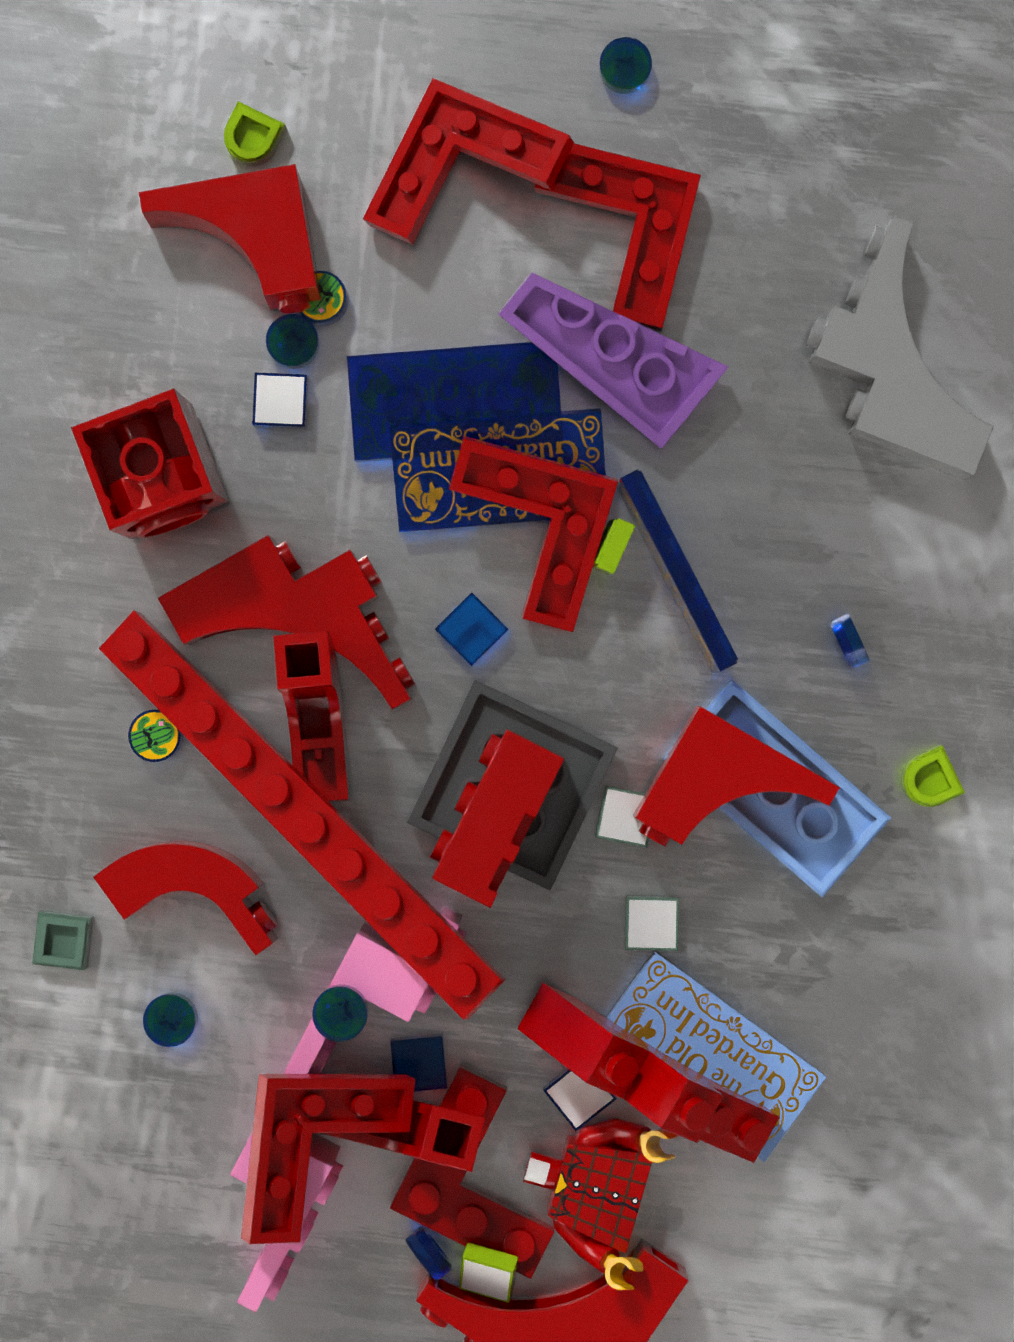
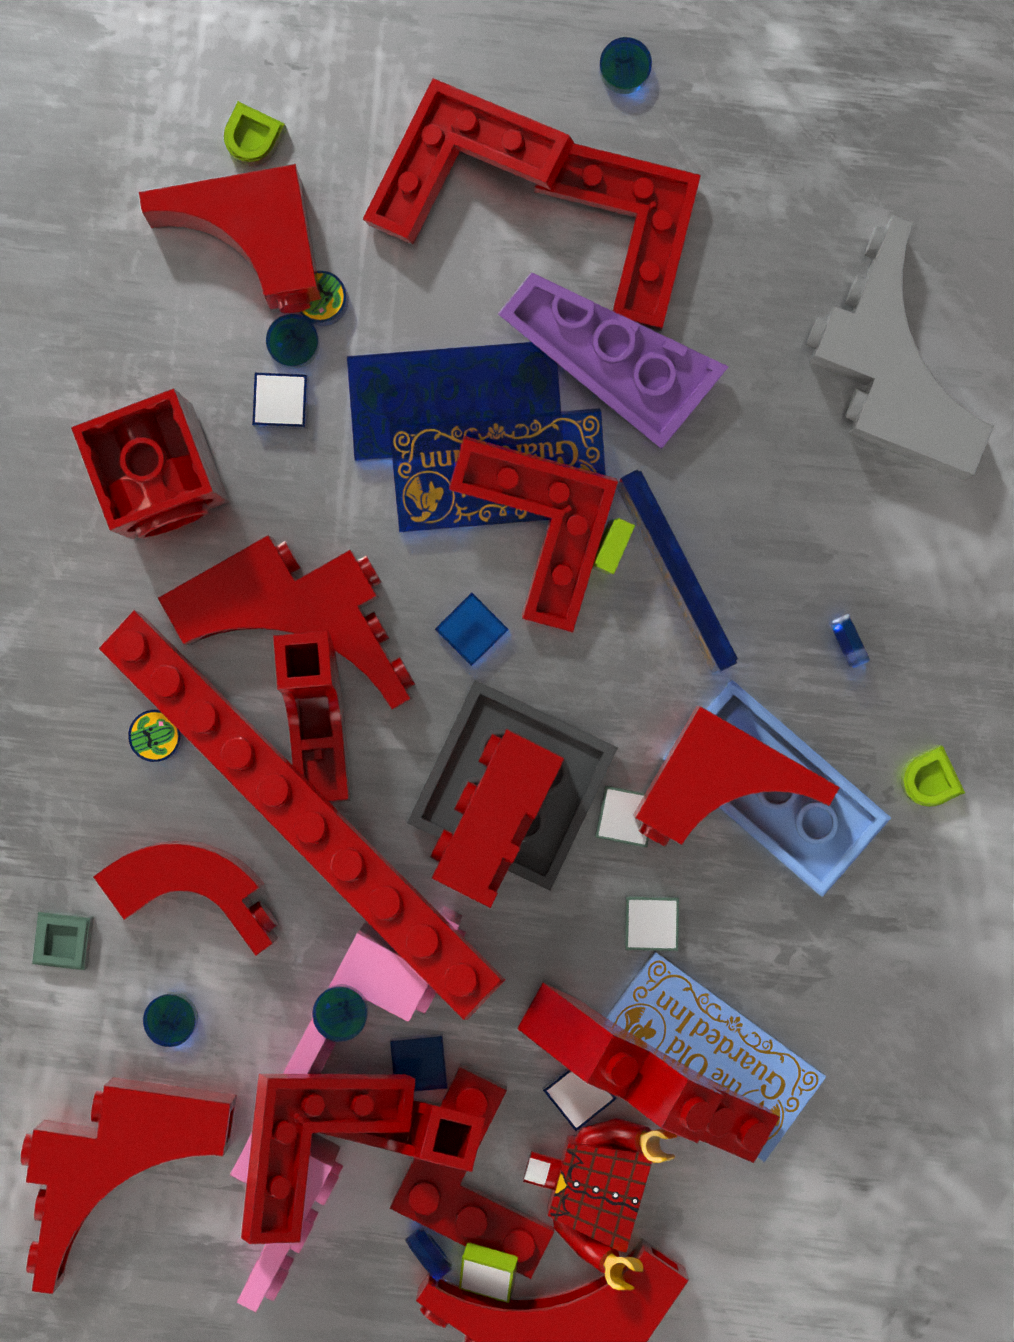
none -> red arch [20,1077,237,1294]

